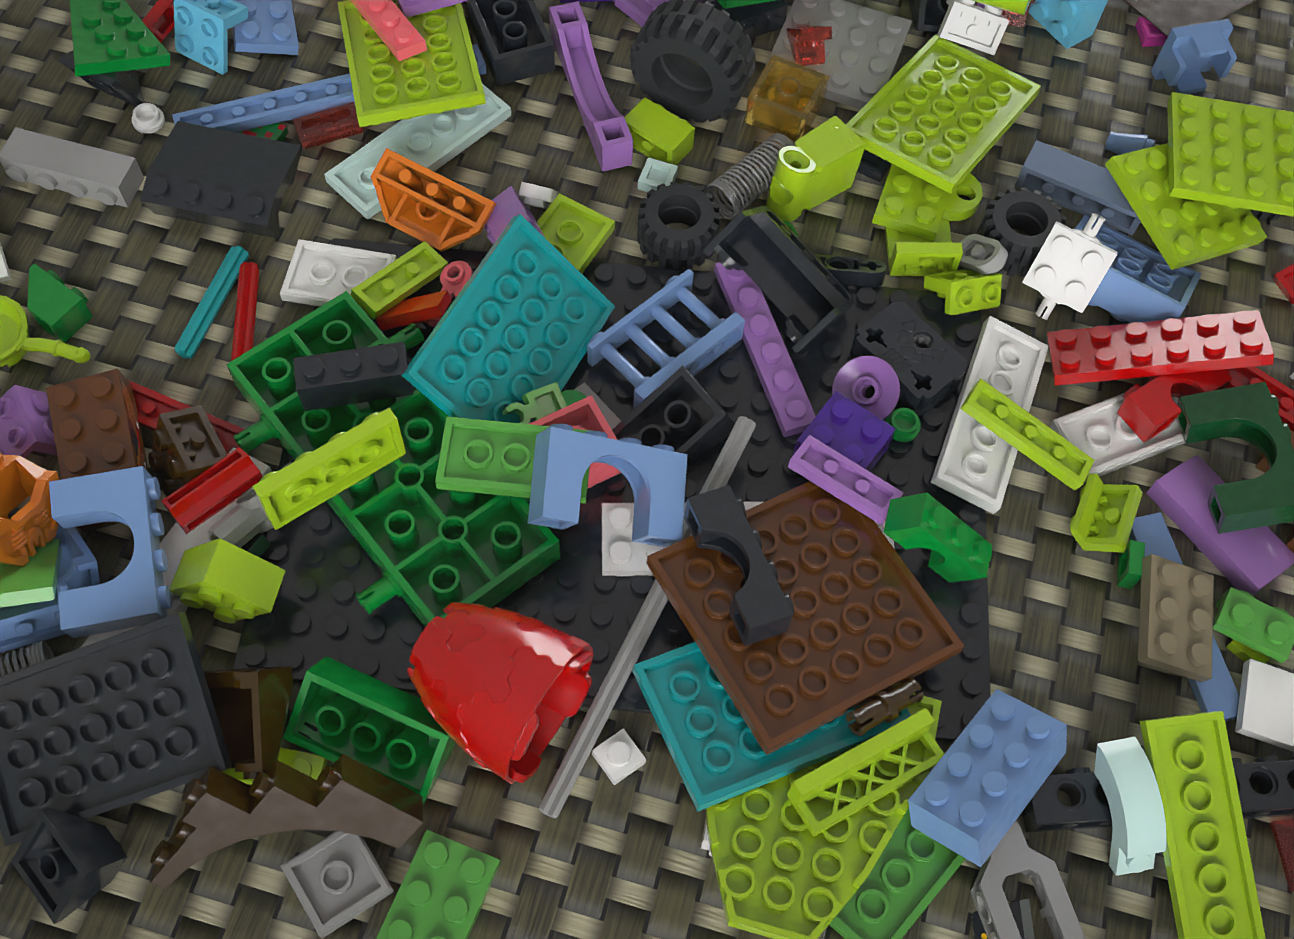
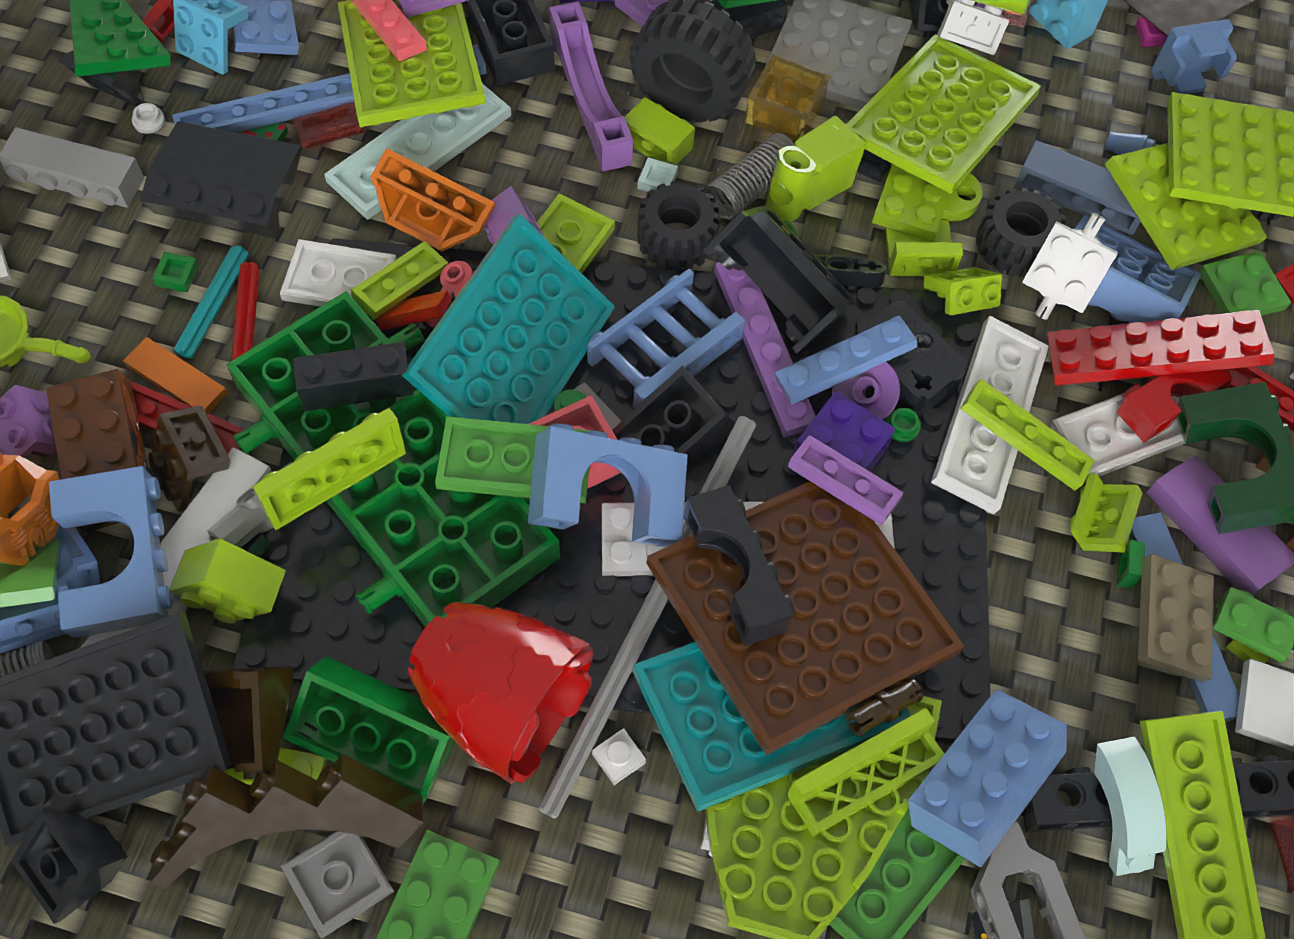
green slope [27,264,93,343] -> none
red piece [161,447,263,535] -> none
bright green plate [502,382,567,424] -> none
white plate [519,182,558,209] -> none
clear red slope [787,25,832,66] -> none
green arch [883,493,992,583] -> none
light grey plate [959,234,1008,274] -> none
none -> orange tile [123,337,228,414]
none -> green plate [152,252,199,293]
none -> medium blue plate [775,315,917,405]
none -> bright green plate [1199,251,1291,316]

